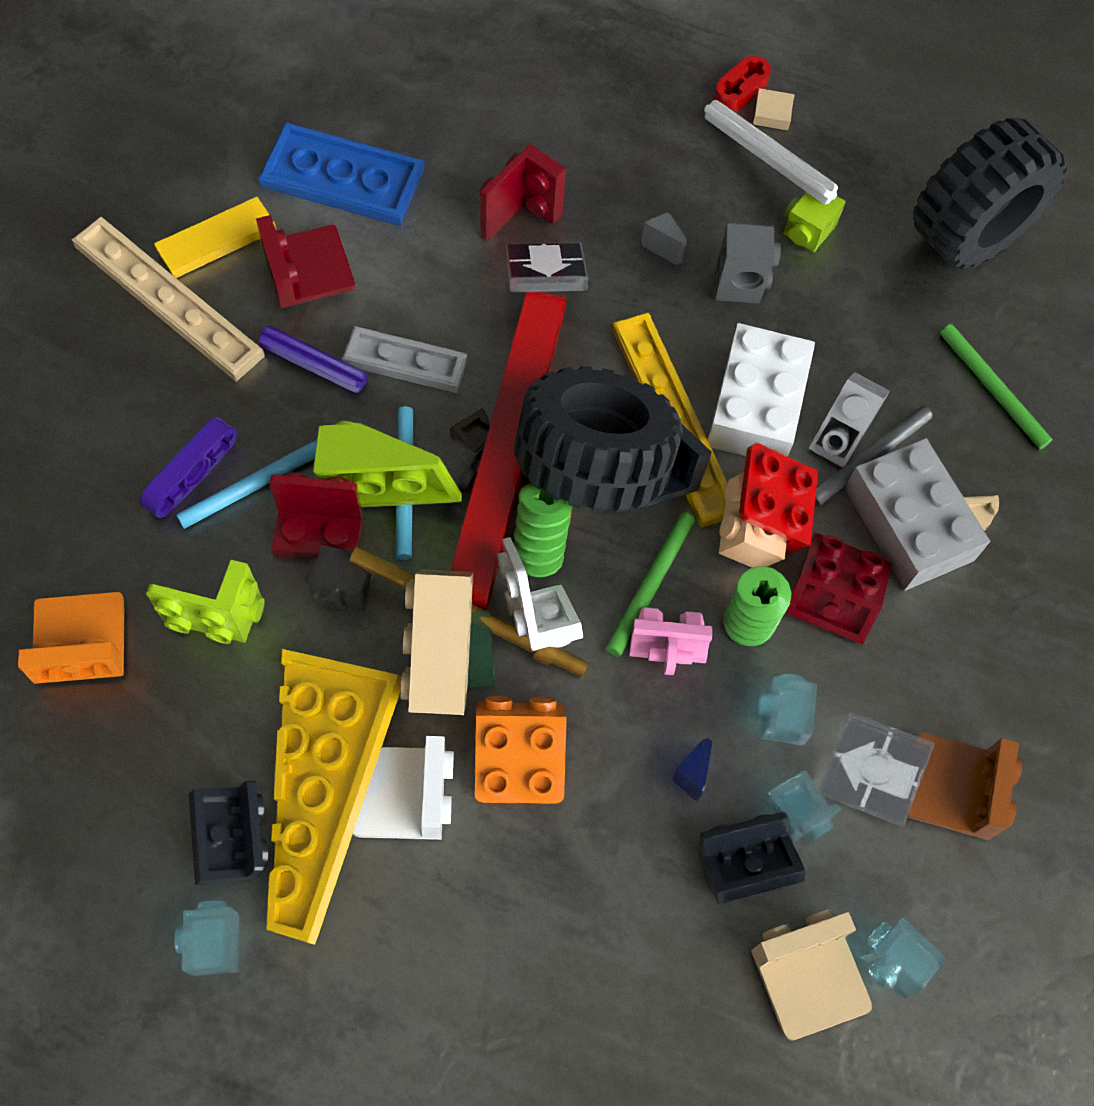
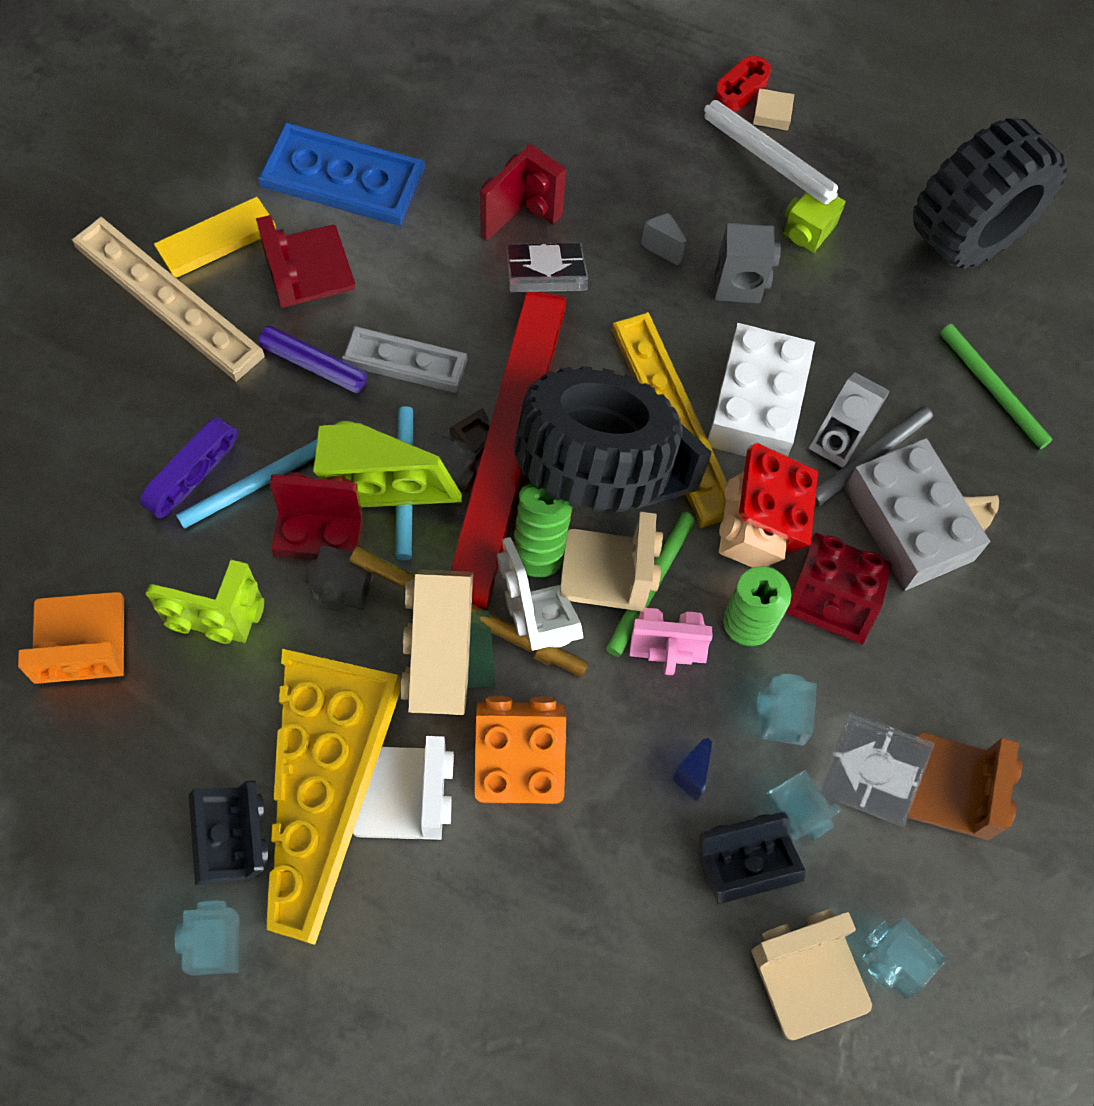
none -> tan bracket [560,512,663,612]

